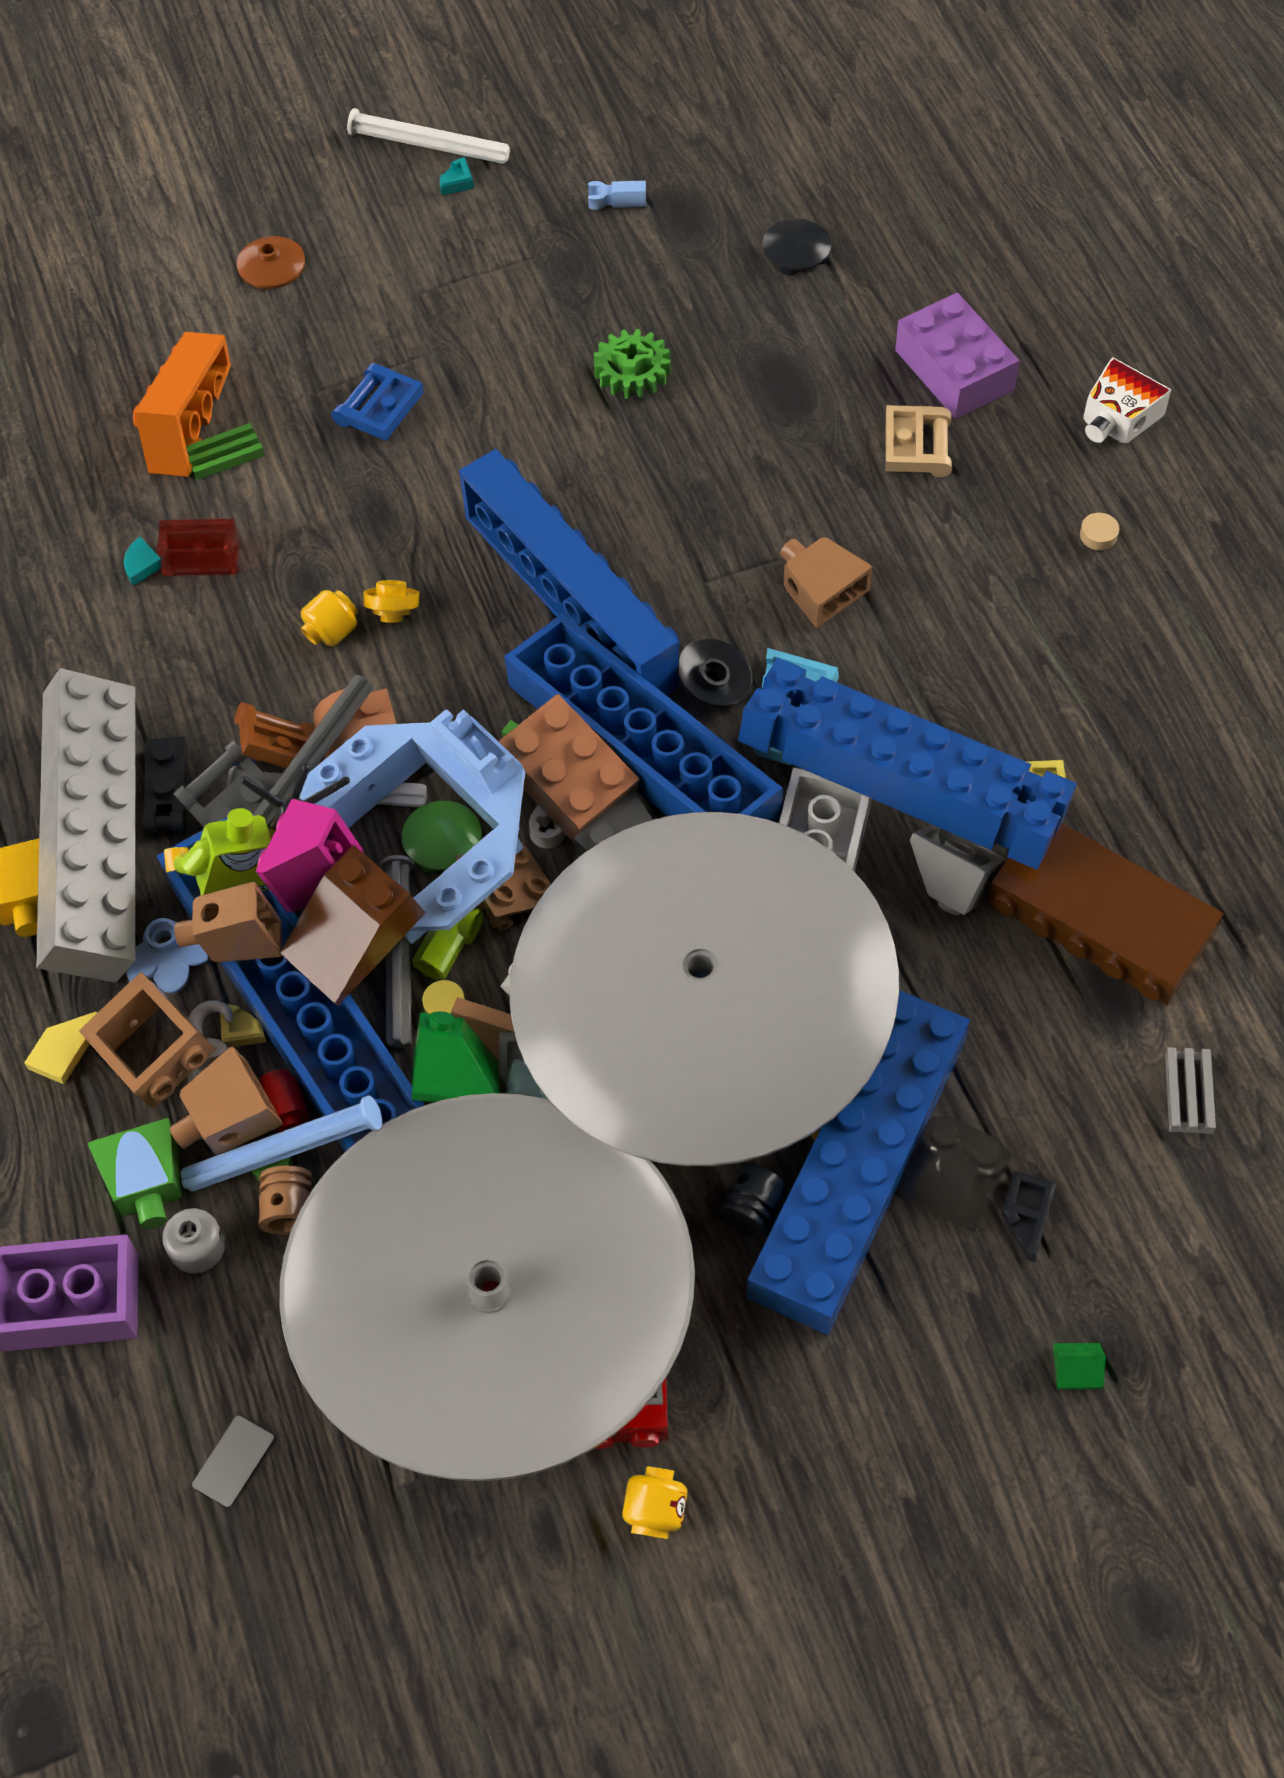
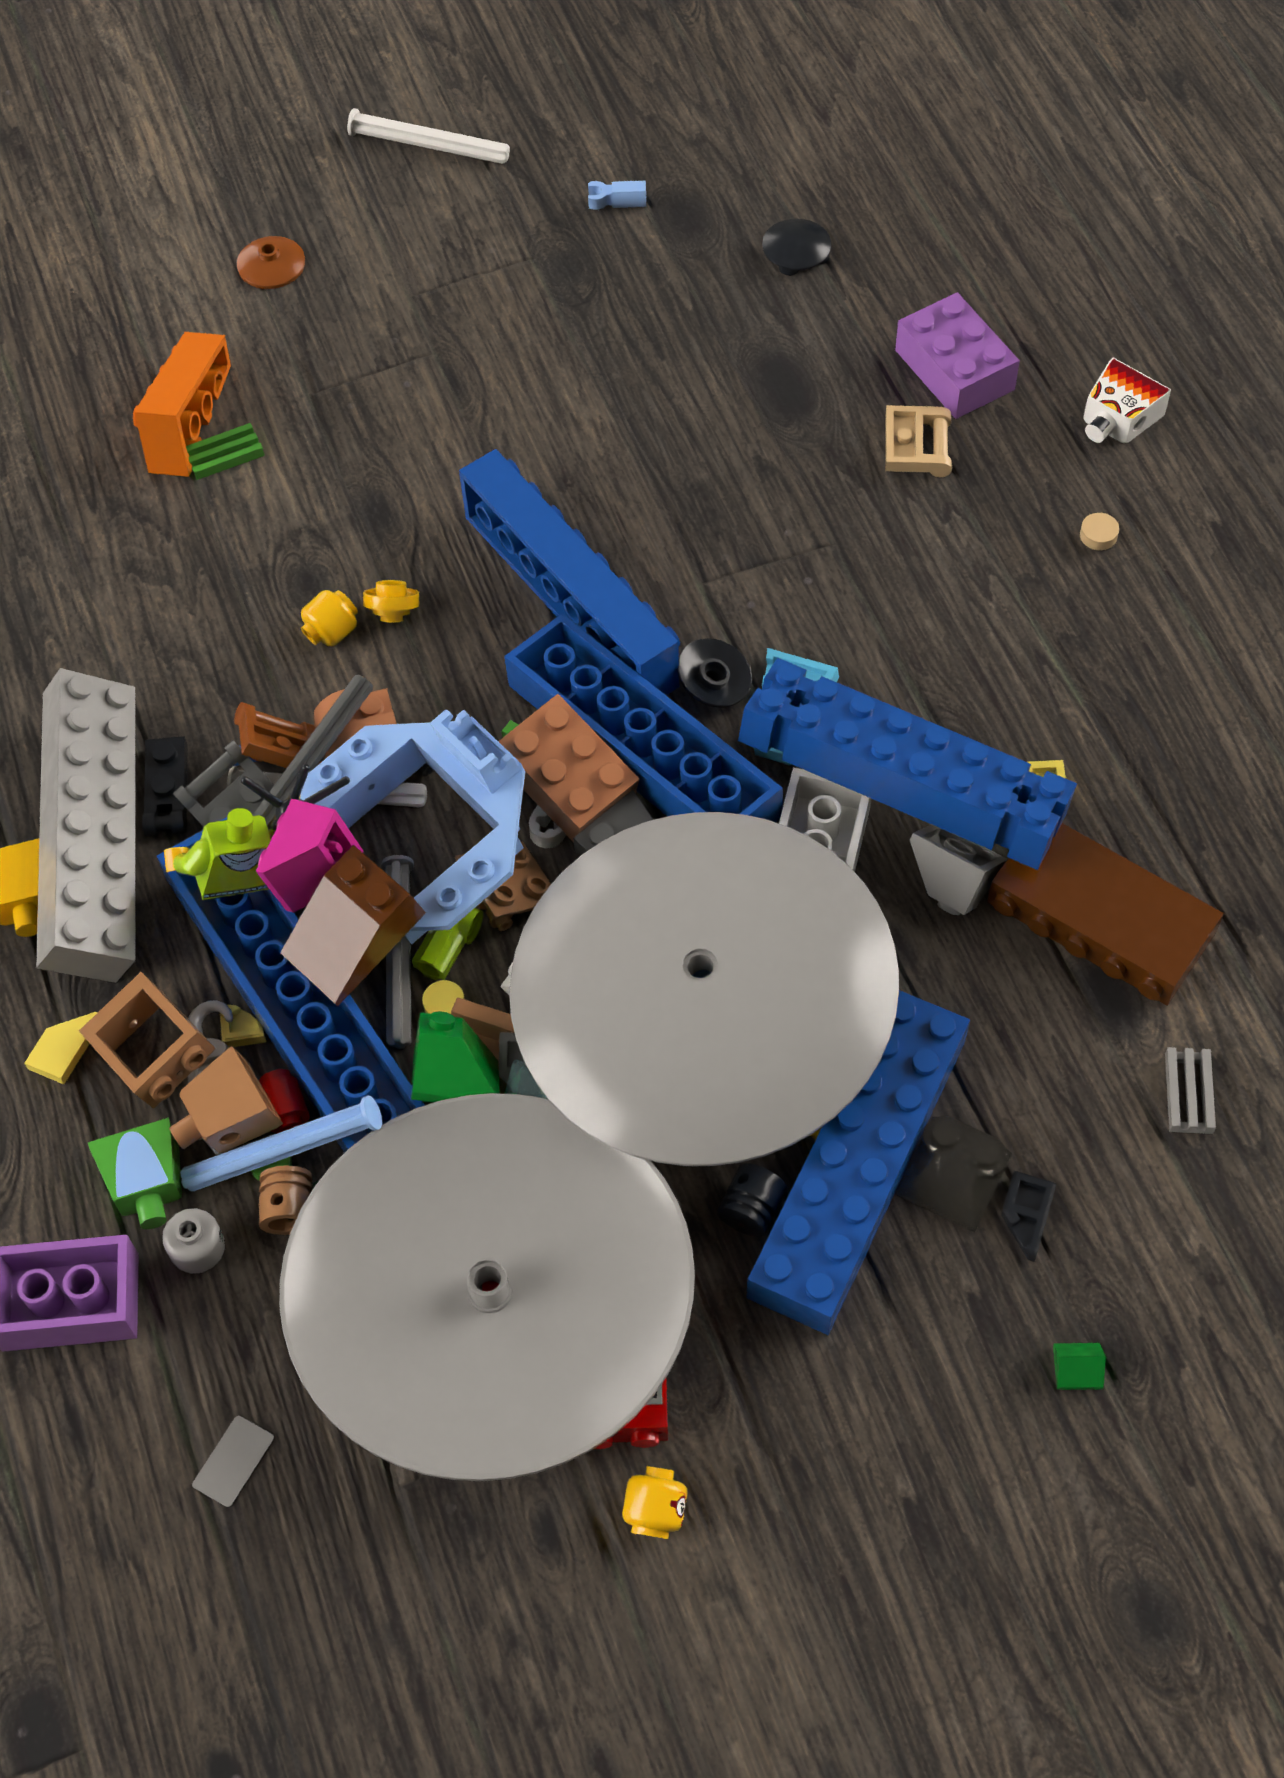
teal tile [124,537,164,586] -> none
light blue plate [126,918,208,994] -> none
clear red hinge [158,519,241,576] -> none
medium nougat torso [174,882,282,962] -> none
blue plate [331,363,424,441] -> none
bright green dish [402,801,482,874] -> none
teal tile [440,157,474,196] -> none
bright green gear [594,329,671,399] -> none
medium nougat torso [780,538,872,628] -> none

